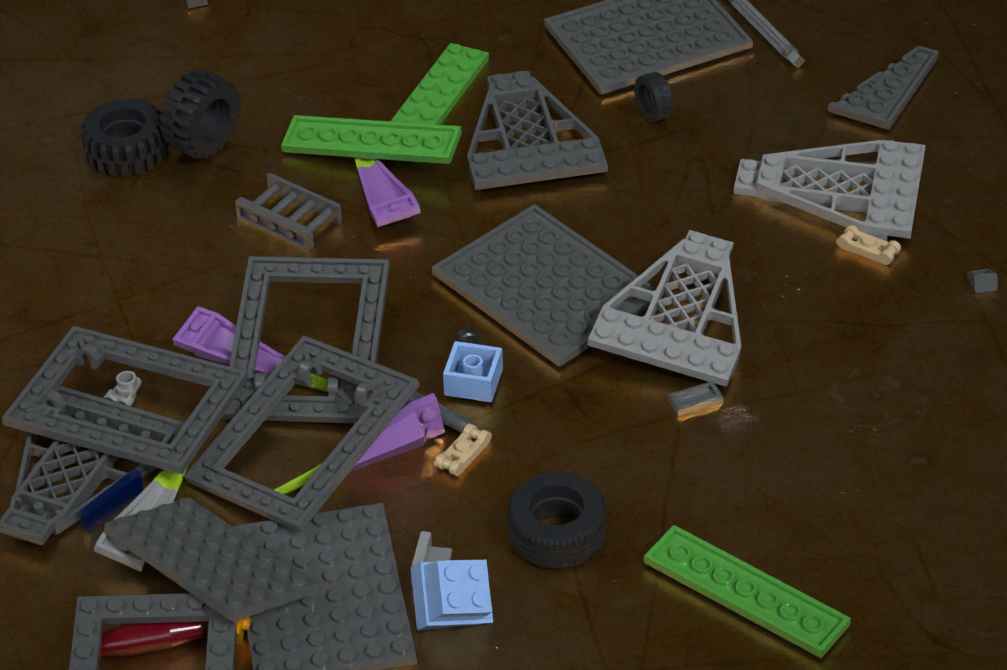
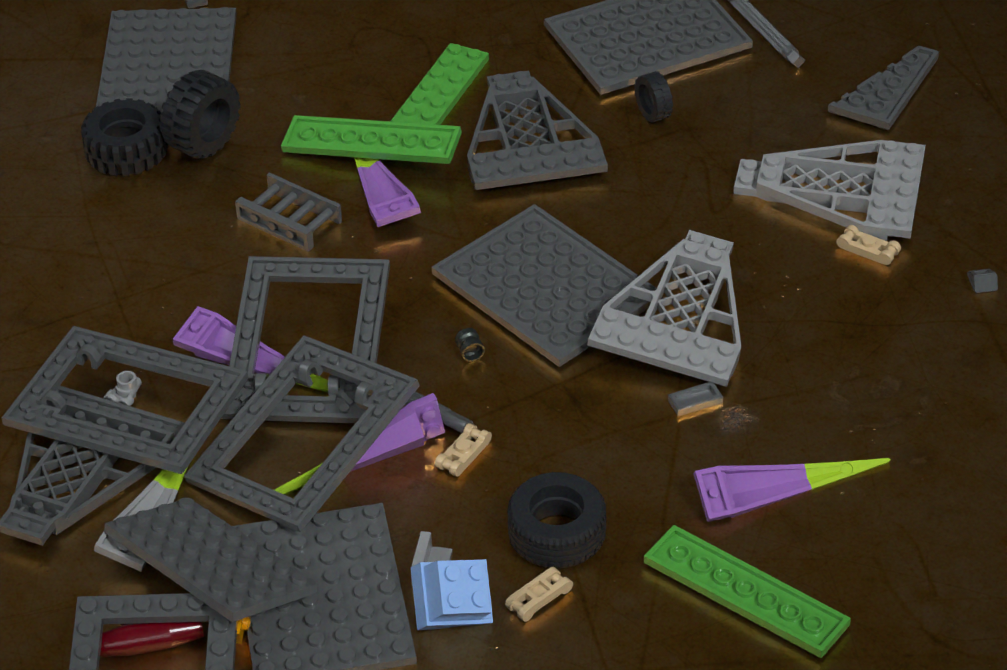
clear blue tile [79,468,144,533] -> none
light blue brick [443,341,503,402] -> none
none -> dark grey plate [96,7,237,113]
none -> tan plate [505,567,573,622]
none -> medium lavender plate [694,458,891,522]

